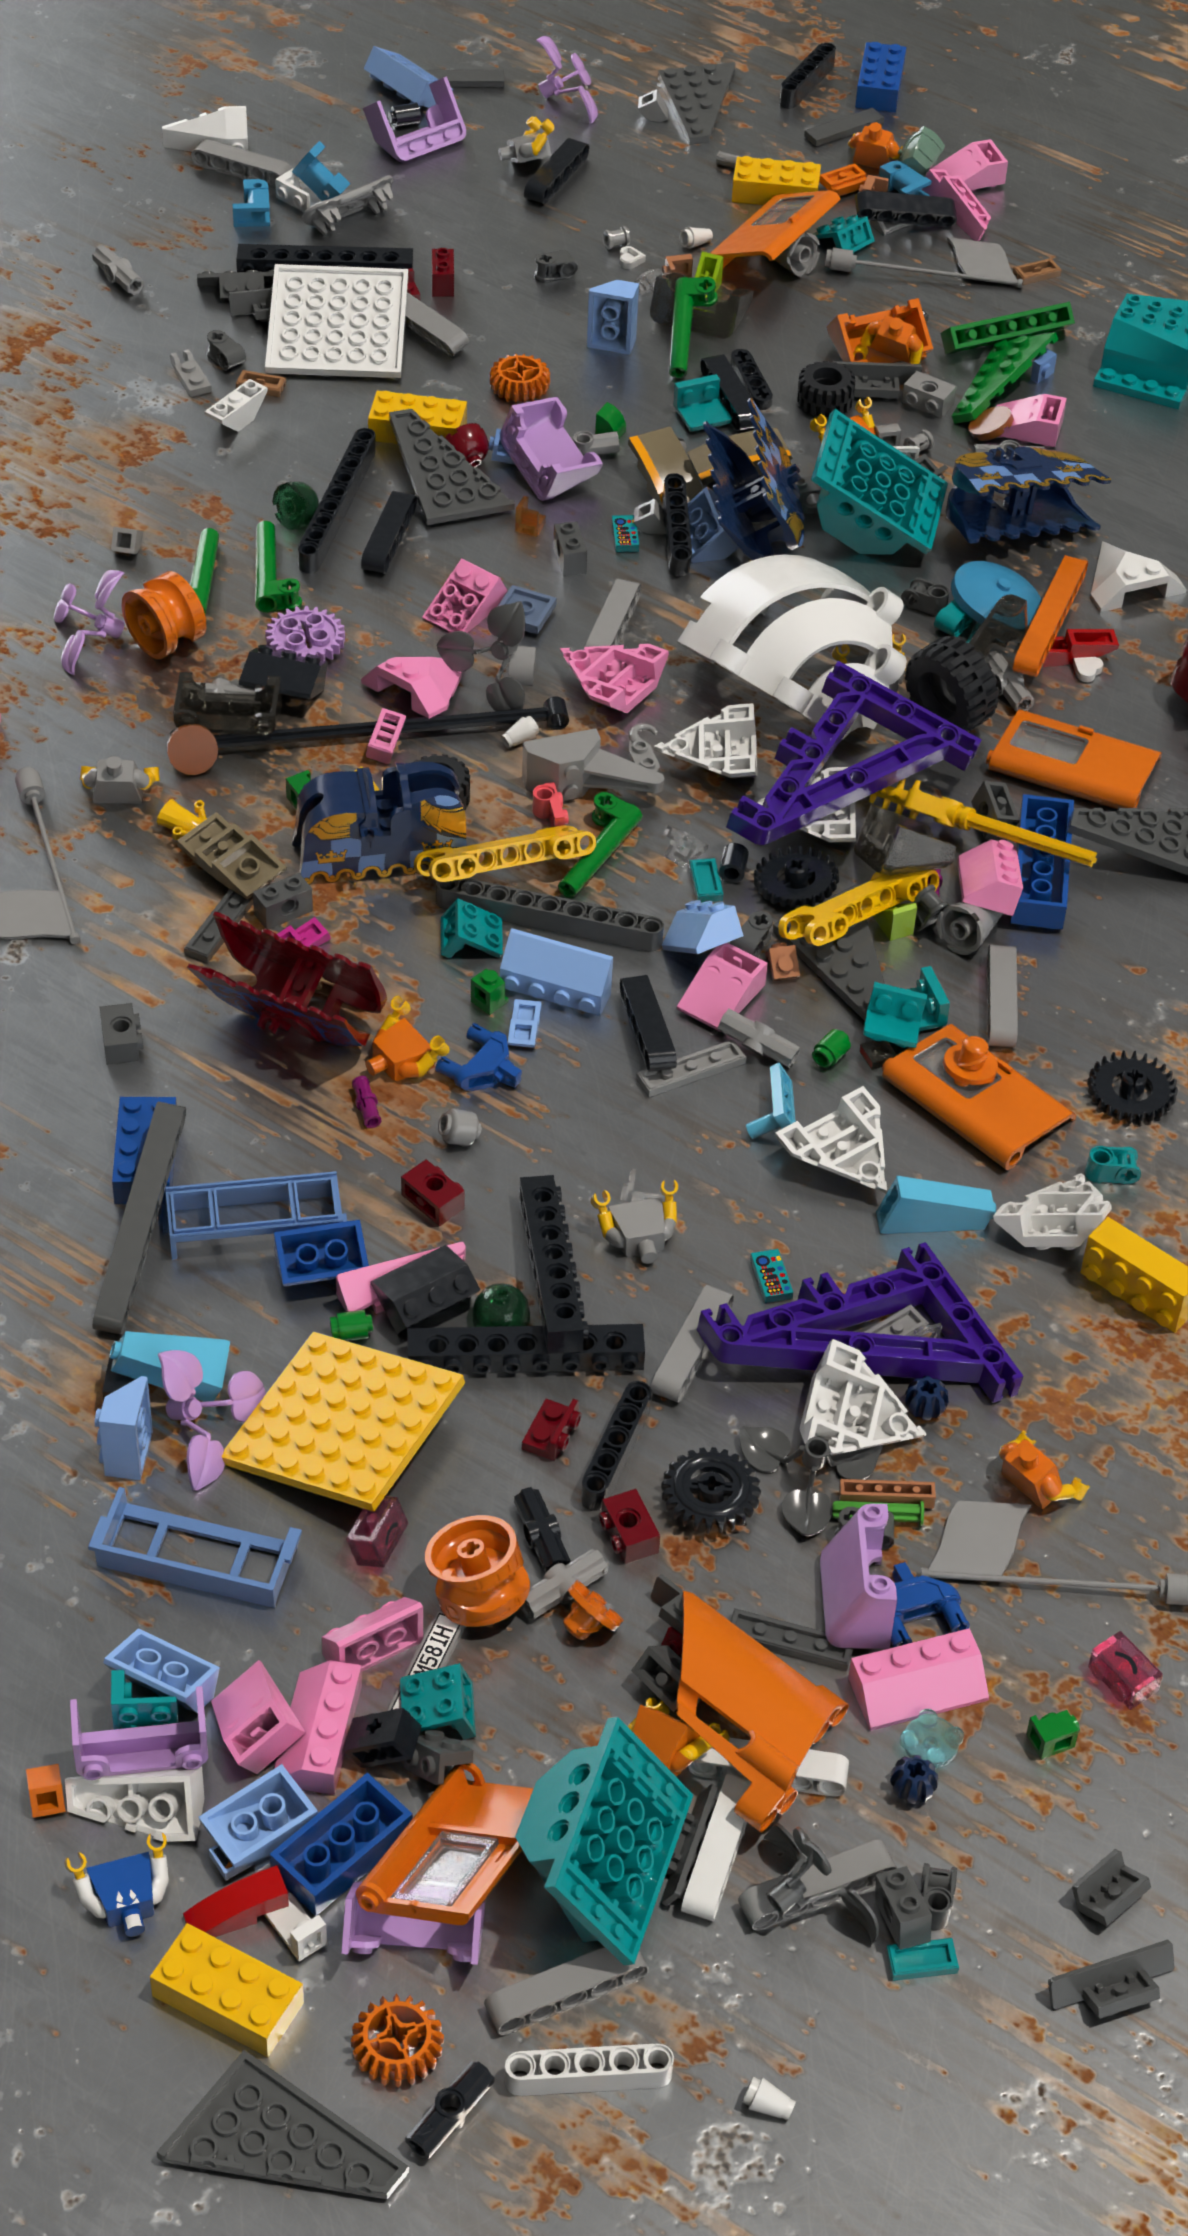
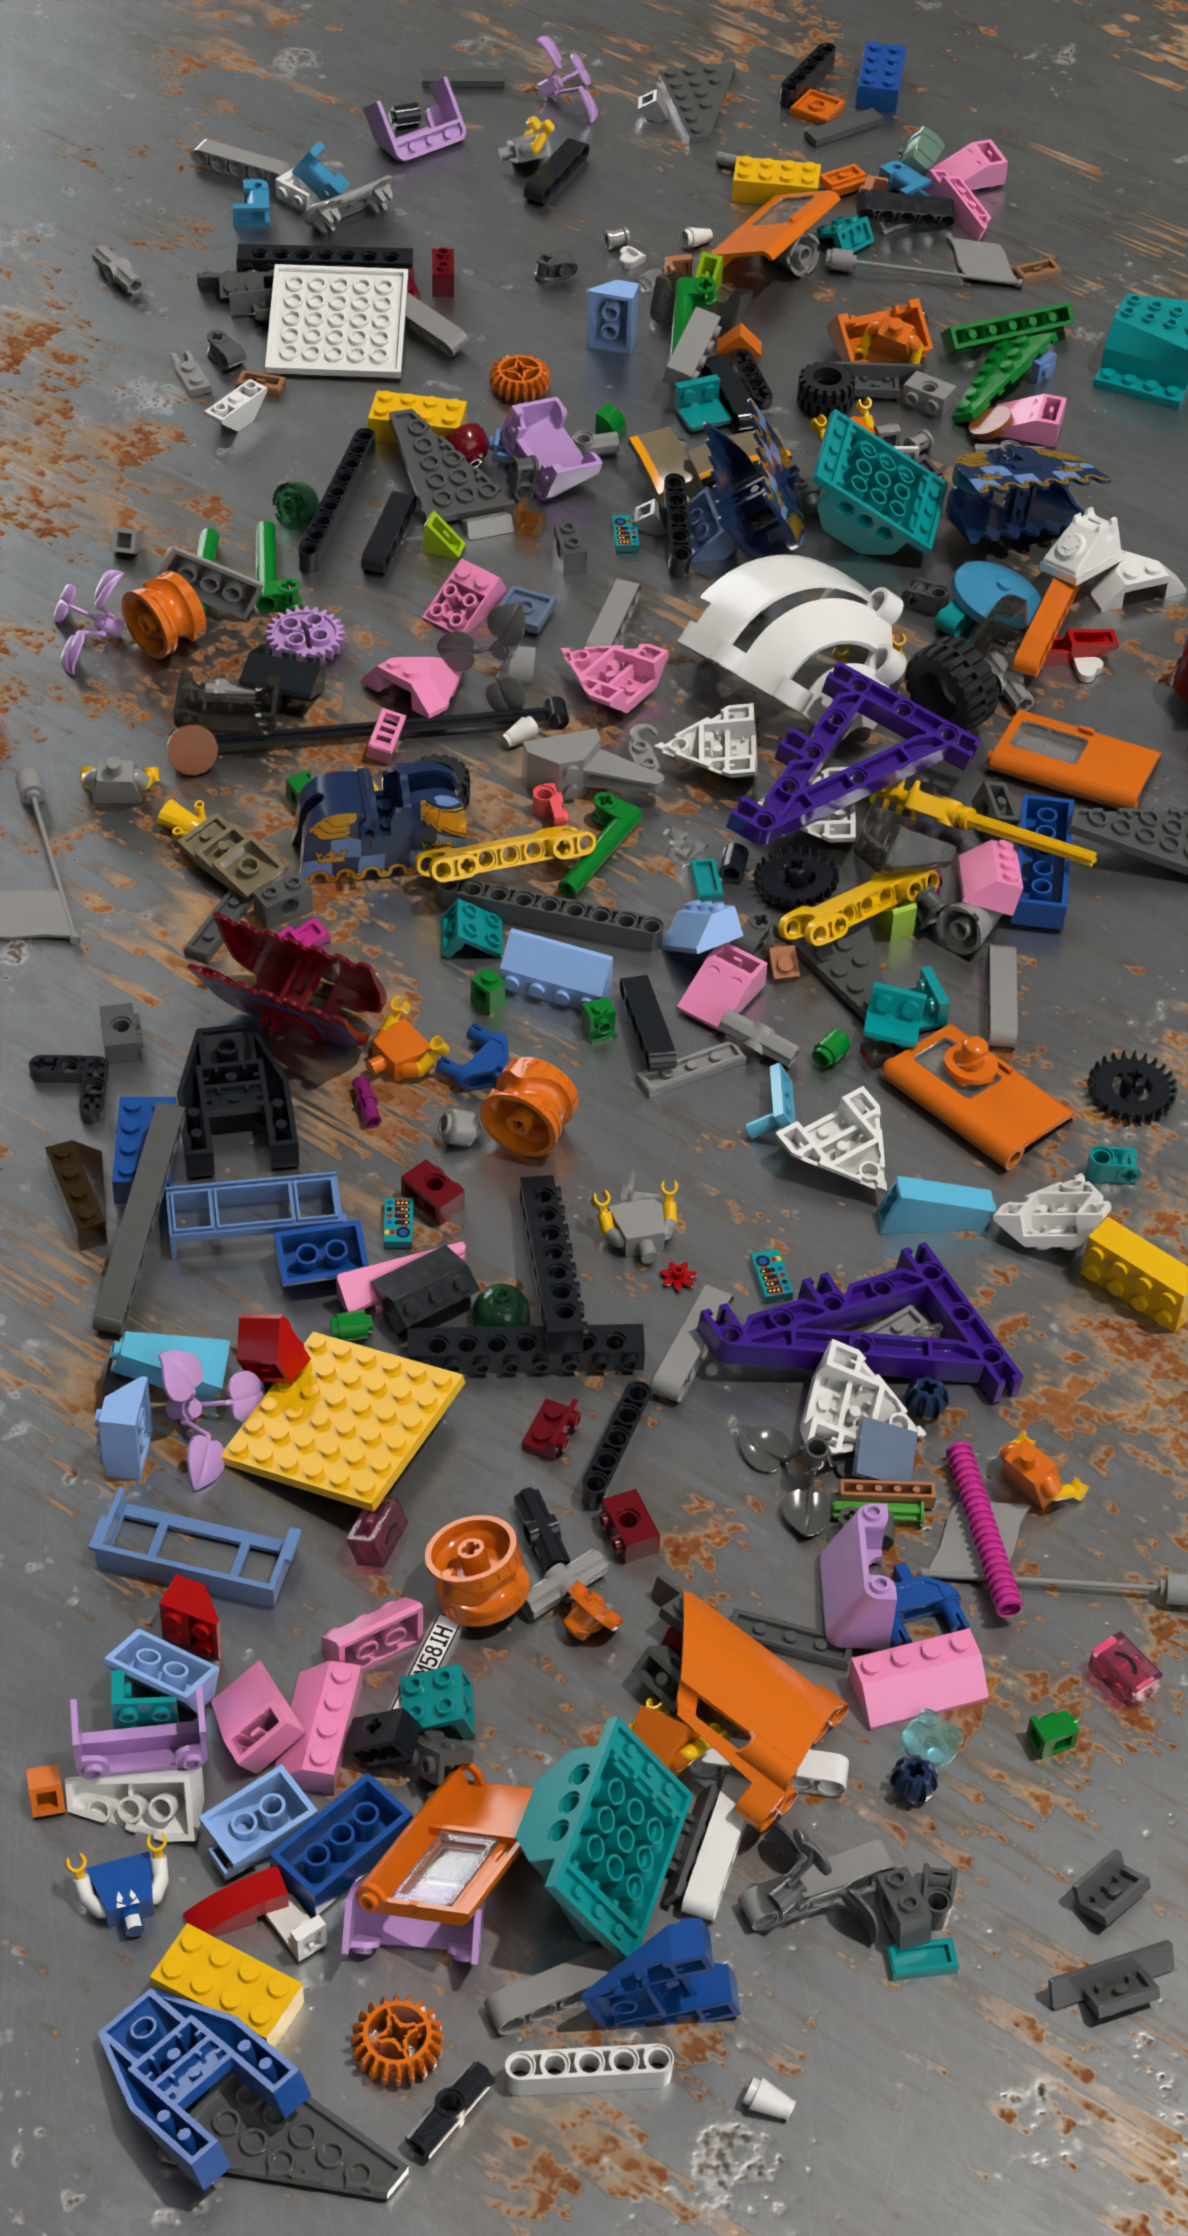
white wedge [162,106,248,152] -> none
light blue slope [364,46,453,109] -> none
light blue slope [508,999,542,1048] -> none
black gear [661,1447,761,1534] -> none
orange torso [848,122,903,169] -> none
none -> black beam [29,1055,110,1125]
none -> dark brown wedge [45,1140,107,1251]
none -> blue wedge [97,1988,312,2191]
none -> light grey slope [157,545,264,620]
none -> red slope [159,1574,222,1660]
none -> black wedge [177,1023,300,1178]
none -> red slope [236,1314,311,1383]
none -> tile [384,1198,413,1248]
none -> lime slope [424,510,466,560]
none -> light grey slope [460,511,514,540]
none -> orange piece [479,1057,579,1157]
none -> dark grey piece [506,455,539,501]
none -> green brick [581,997,617,1044]
none -> blue wedge [581,1917,741,2030]
none -> red plant [659,1262,697,1292]
none -> light grey brick [662,307,722,386]
none -> orange slope [716,323,762,359]
none -> orange tile [789,89,846,125]
none -> sand blue tile [852,1416,918,1481]
none -> dark pink piece [946,1441,1023,1617]
none -> white piece [1040,507,1124,586]

